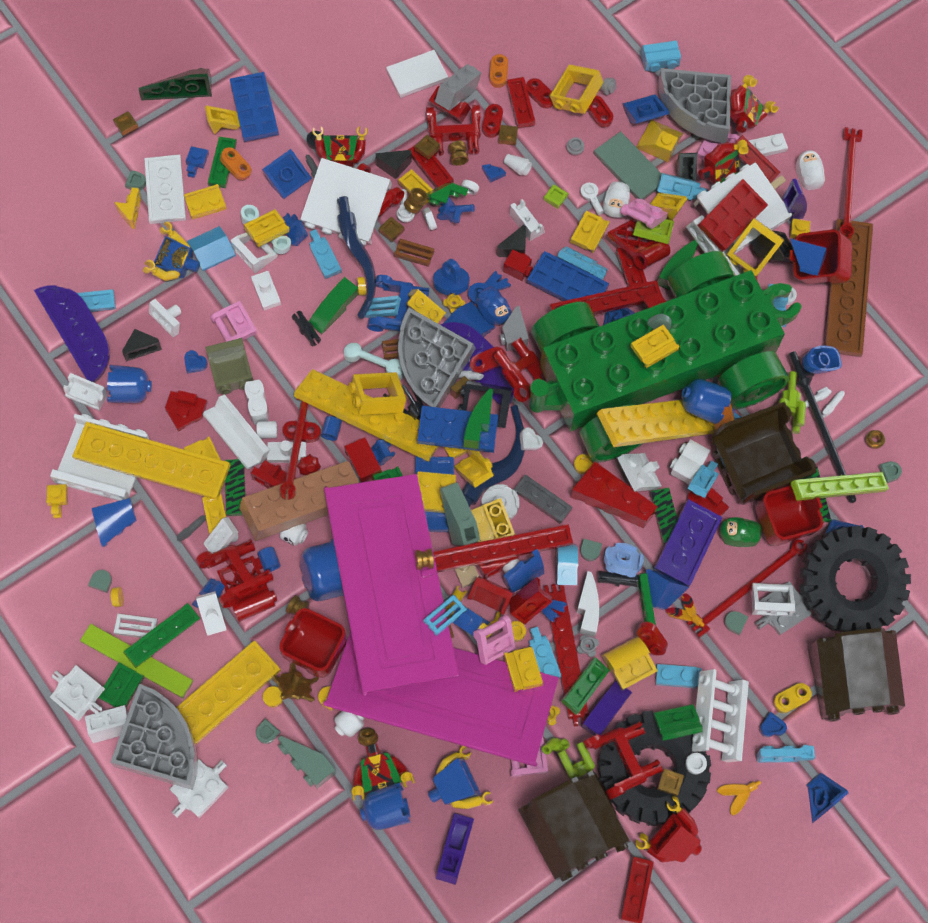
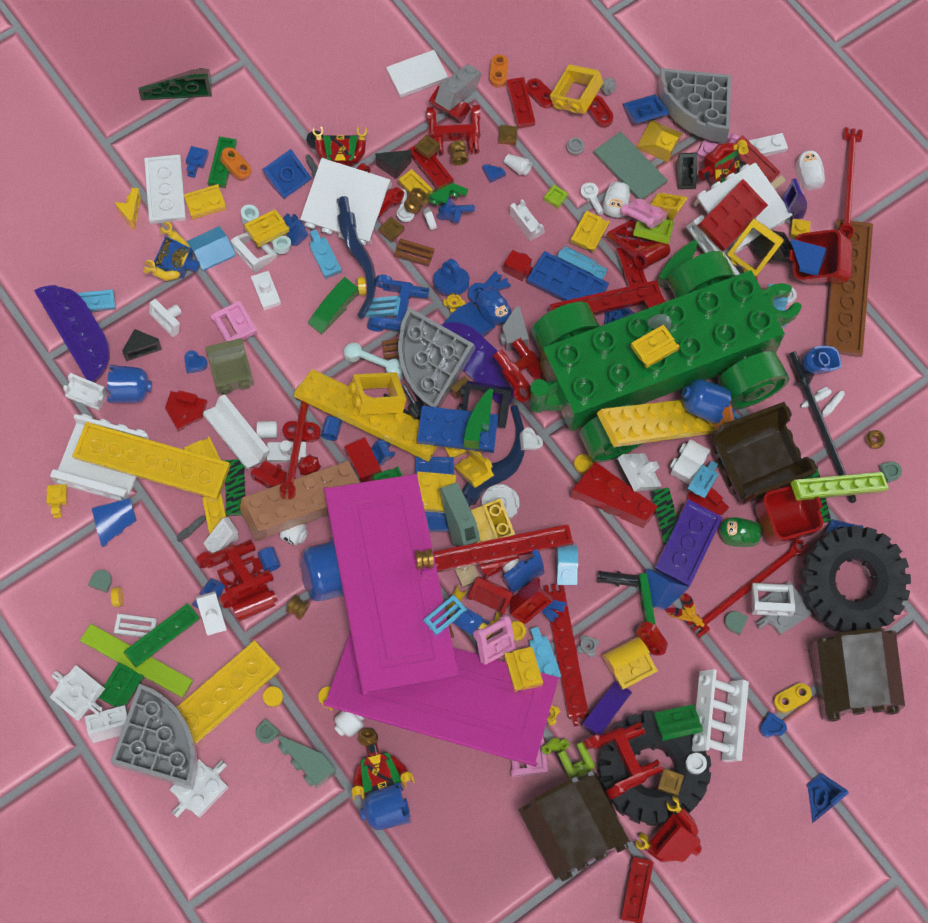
pearl gold plate [113,111,138,136] -> none
sand green tile [125,170,146,191] -> none
yellow slope [205,105,240,134] -> none
blue plate [230,72,279,142] -> none
white brick [245,380,269,425] -> none
pearl gold piece [272,663,319,702] -> none
red piece [279,608,347,678] -> none
black pin [292,311,321,346] -> none
yellow bracket [407,289,446,323] -> none
blue torso [428,746,493,809] -> none
dark purple slope [436,813,474,885] -> none
white piece [458,370,484,380] -> none
white tile [461,180,480,195] -> none
red plate [470,347,507,374] -> none
red plate [482,104,503,138] -> none
pearl dark grey slope [496,224,526,258] -> none
flat silver plate [514,474,572,524] -> none
green tile [561,657,610,715] -> none
white slope [577,571,599,638] -> none
sand green tile [580,539,602,561] -> none
light blue plate [604,543,644,577] -> none
medium azure brick [641,41,681,72] -> none
medium azure hinge [656,664,702,688] -> none
medium azure hinge [657,173,708,200] -> none
light orange piece [717,781,761,816] -> none
red torso [730,75,779,133] -> none
medium azure hinge [756,745,815,763] -> none
lime plant [779,371,806,434] -> none

